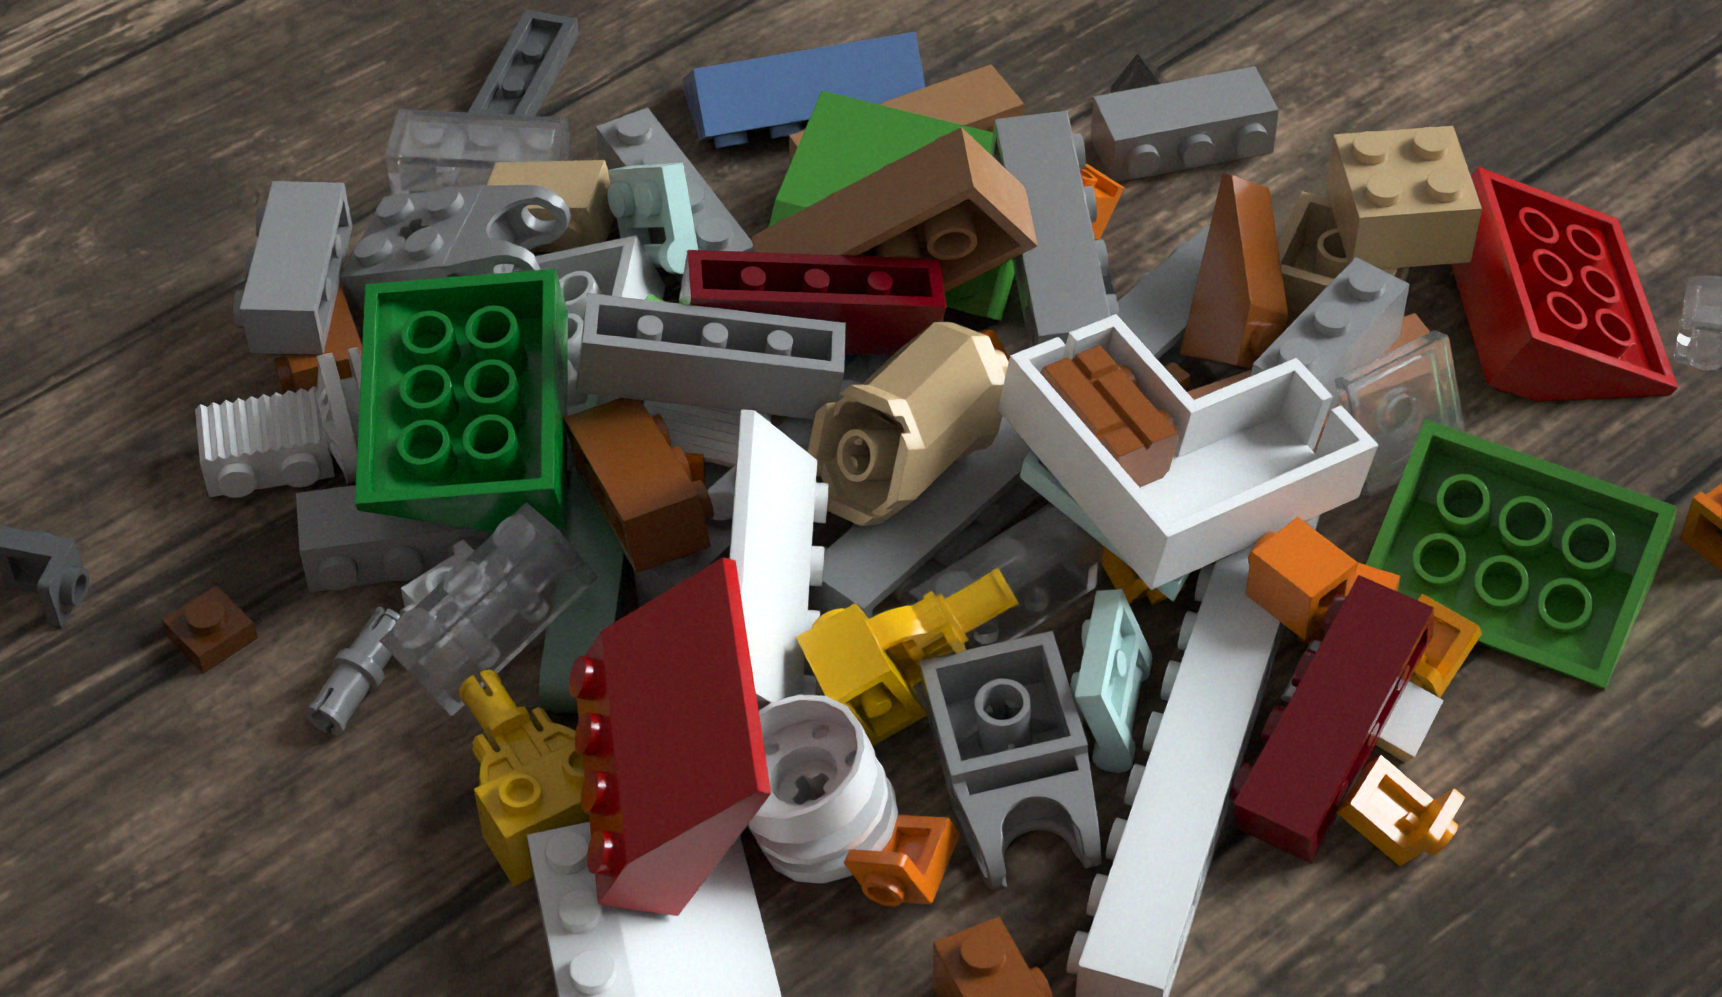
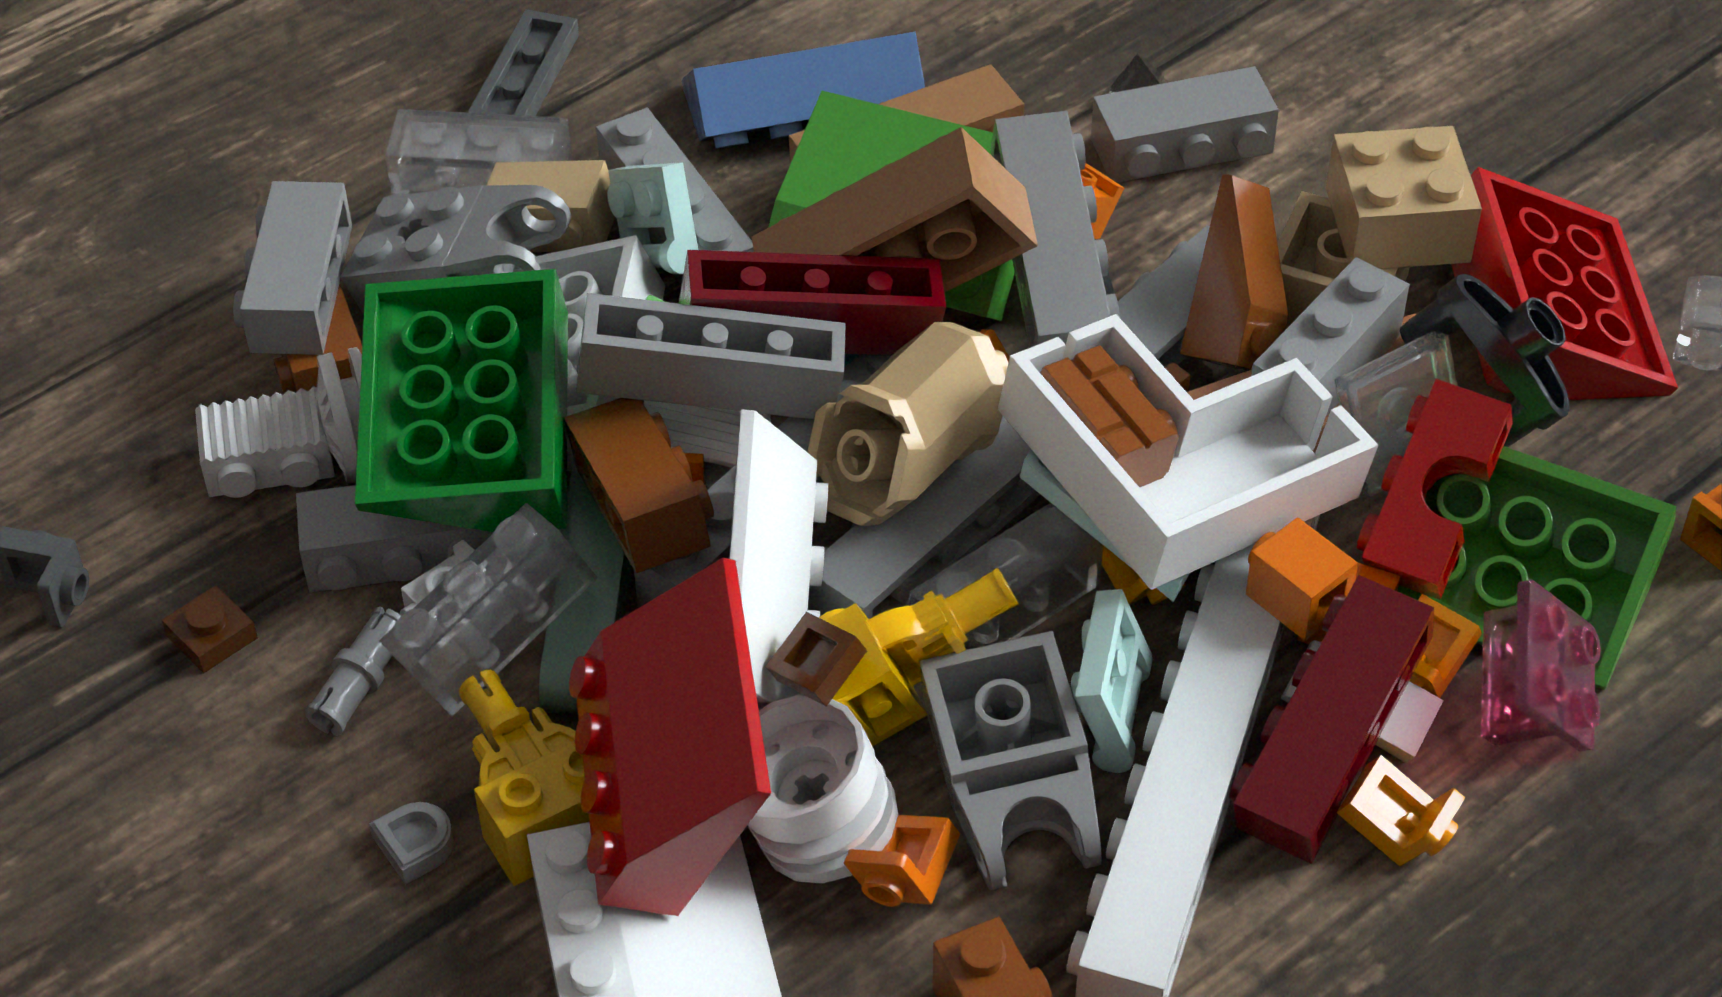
none -> light grey tile [369,802,454,885]
none -> reddish brown plate [765,612,867,707]
none -> red arch [1356,379,1513,600]
none -> black connector [1400,274,1569,447]
none -> clear pink bracket [1481,580,1601,752]

